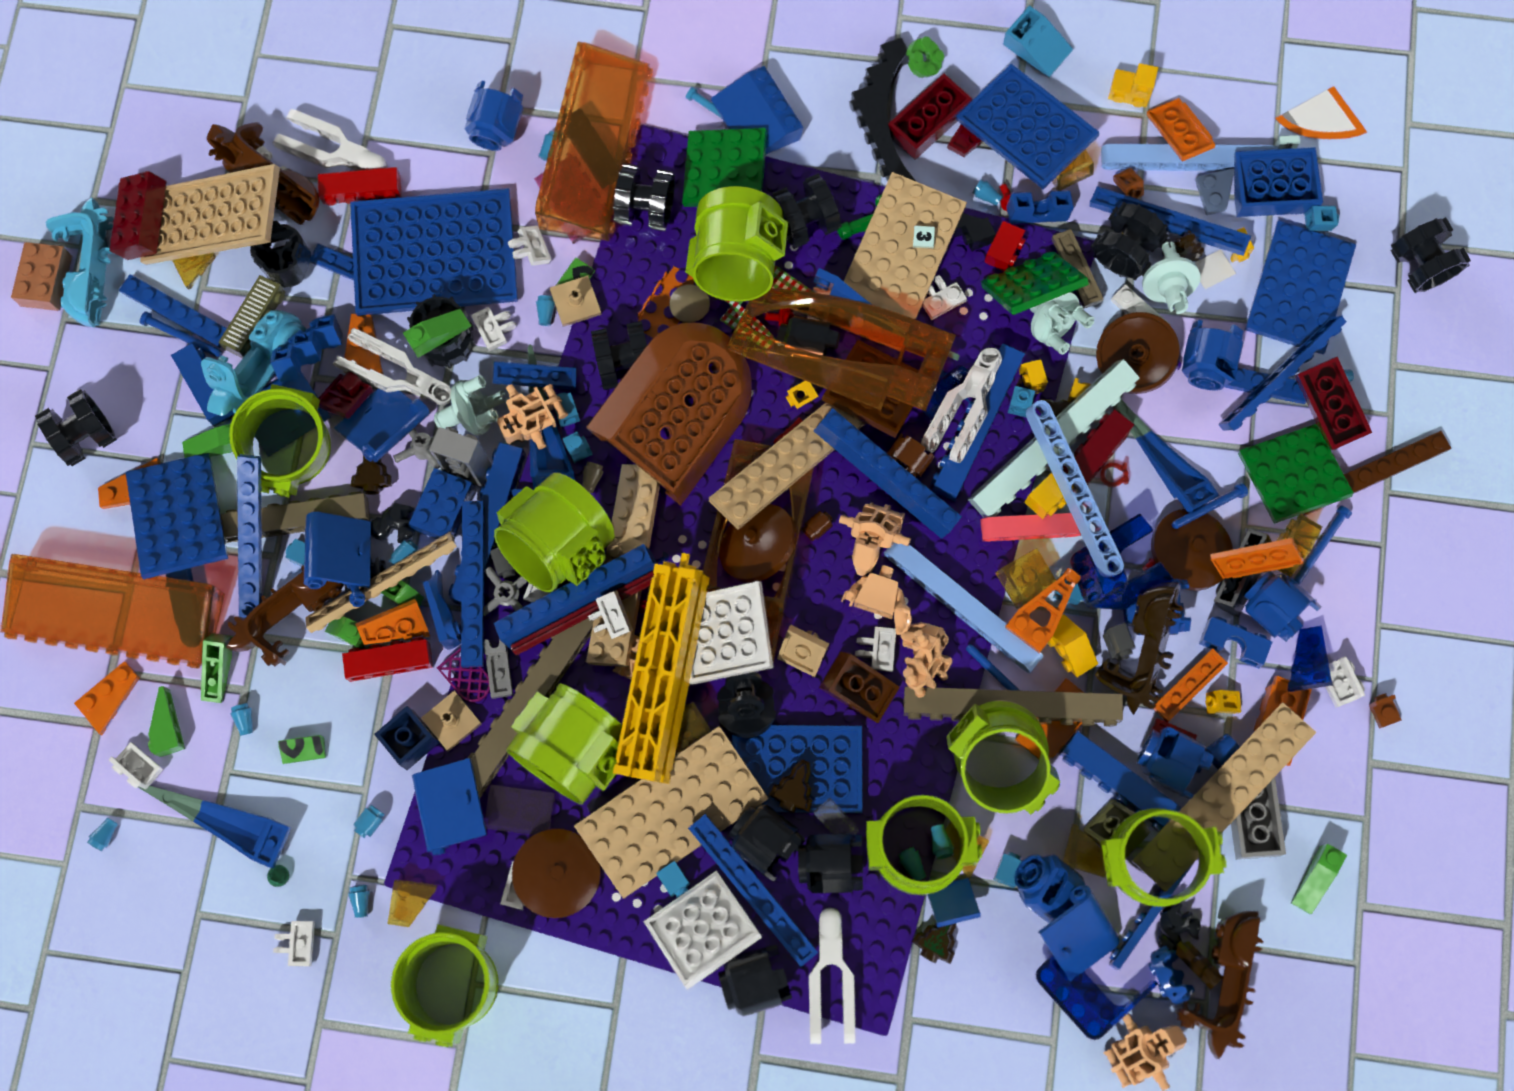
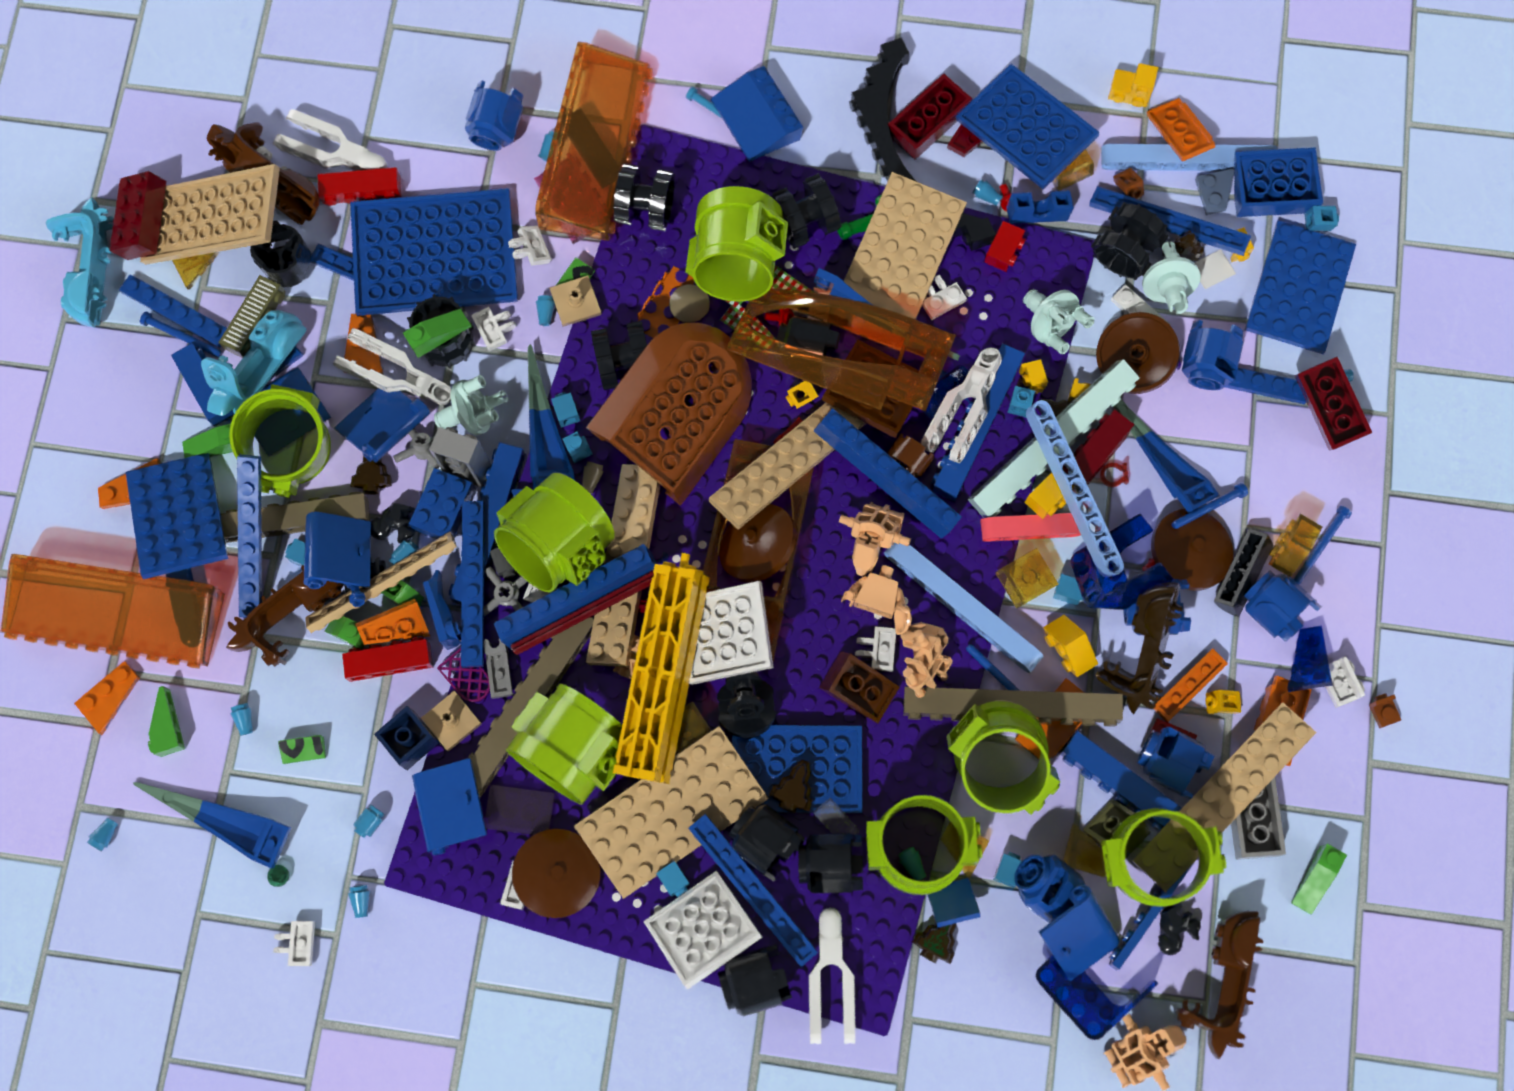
nougat brick [11,242,73,311] -> none
black piece [35,389,117,467] -> none
white bracket [109,742,164,789] -> none
bright green slope [201,633,233,703] -> none
blue brick [270,314,343,382] -> none
dark red plate [318,372,373,419] -> none
clear yellow wing [387,879,437,927] -> none
lime cylinder [391,924,499,1047] -> none
blue plate [493,361,576,390] -> none
light nougat piece [497,384,568,450] -> none
white hinge [588,590,633,639] -> none
green plate [682,128,767,207] -> none
tan tile [777,625,829,677] -> none
reddish brown brick [802,511,833,541] -> none
bright green plate [907,36,944,78] -> none
light aqua tile [913,226,935,249] -> none
cone [931,825,955,860] -> none
green plate [981,252,1089,315] -> none
dark azure slope [1003,5,1073,77] -> none
orange plate [1005,568,1081,654] -> none
dark tan plate [1052,229,1104,309] -> none
dark grey brick [1102,623,1136,662] -> none
blue plate [1148,946,1195,1005] -> none
dark brown rock [1176,941,1224,990] -> none
blue arch [1199,616,1273,669] -> none
blue piece [1205,733,1240,770] -> none
orange piece [1211,538,1304,579] -> none
blue plate [1218,316,1347,431] -> none
green plate [1238,424,1353,524] -> none
sticker [1275,86,1367,139] -> none
light aqua tile [1275,135,1300,149] -> none
reddish brown plate [1301,431,1452,517] -> none
black piece [1390,217,1471,293] -> none

